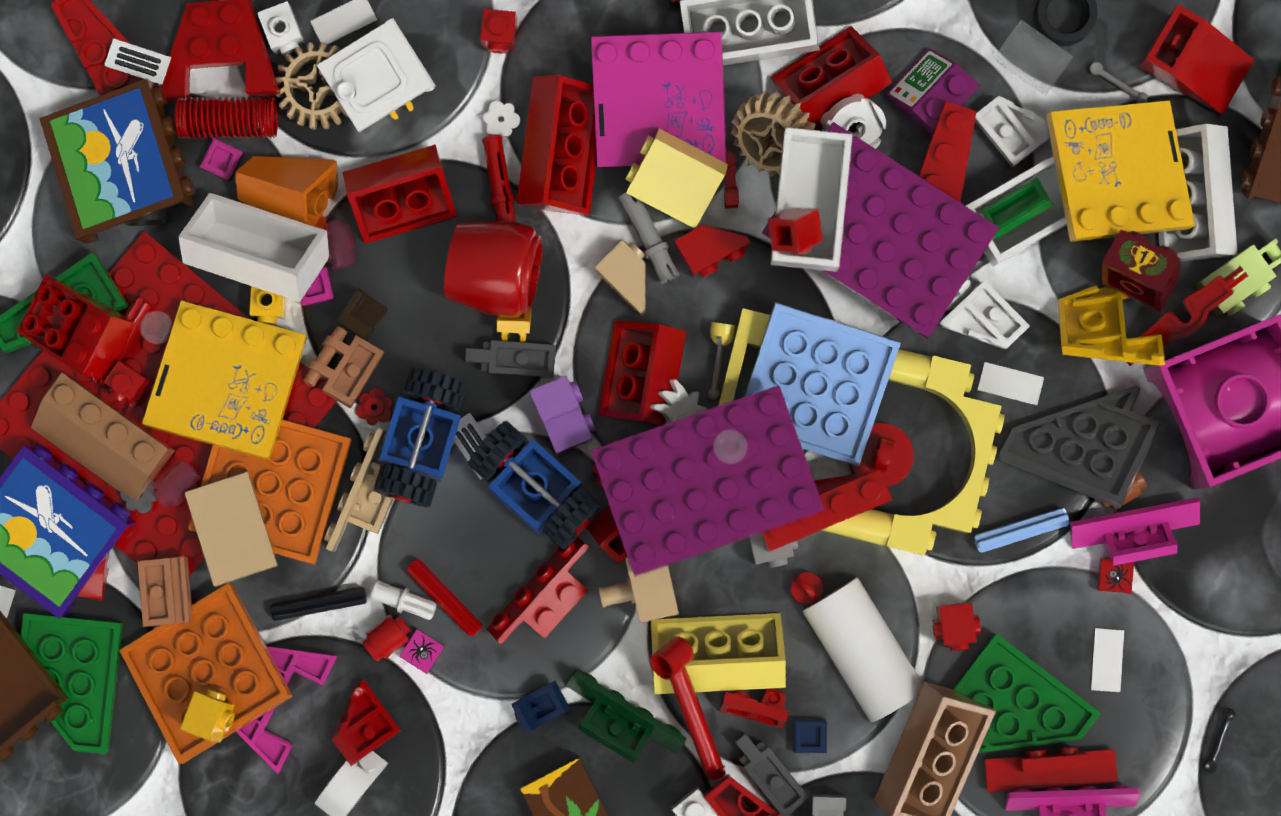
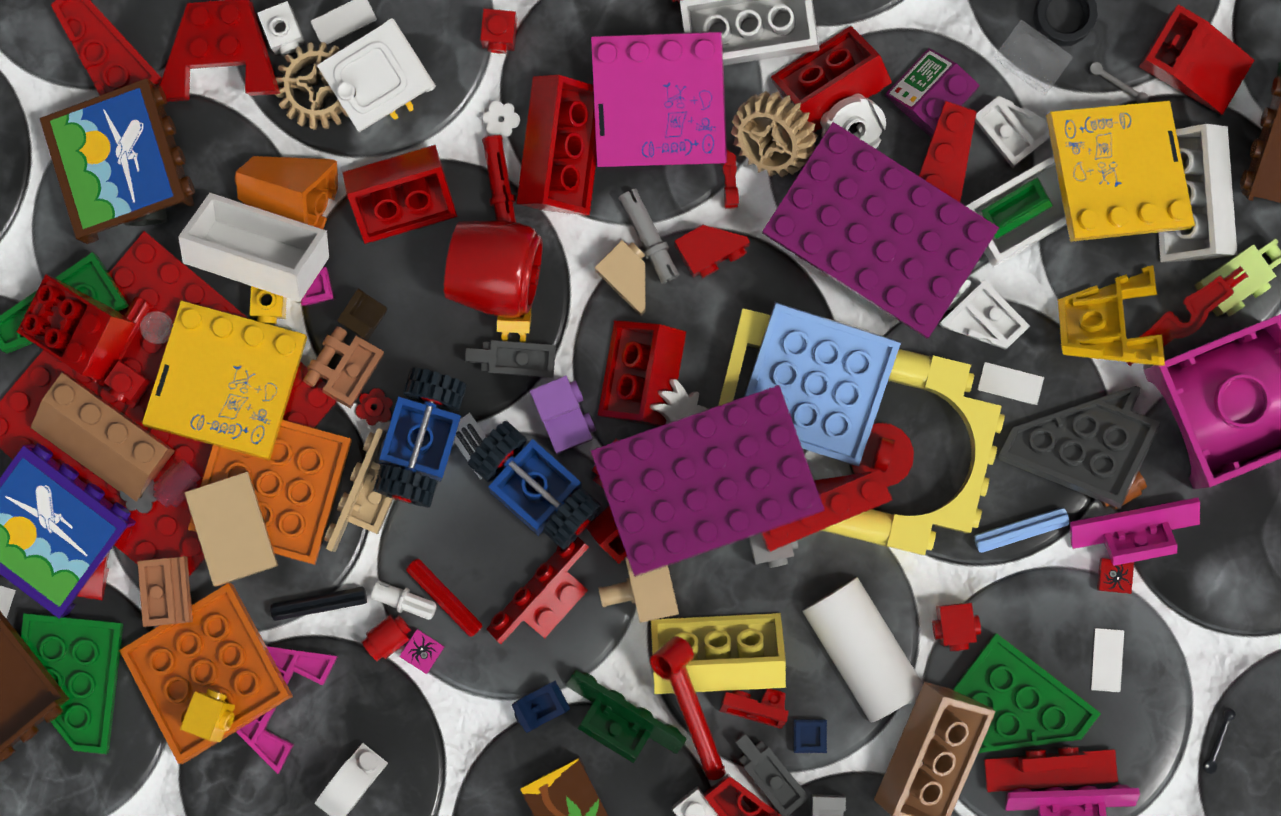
white sticker [104,38,172,85] -> none
red piece [175,96,278,139] -> none
dark pink tile [199,138,244,182] -> none
clear pink brick [324,220,359,270] -> none
red wing [332,680,401,766] -> none
light yellow brick [625,128,728,229] -> none
hinge [707,322,737,401] -> none
clear plate [714,430,747,464] -> none
red brick [768,207,823,255] -> none
white piece [770,128,852,272] -> none
red tile [790,572,823,605] -> none
dark red brick [1102,229,1181,312] -> none

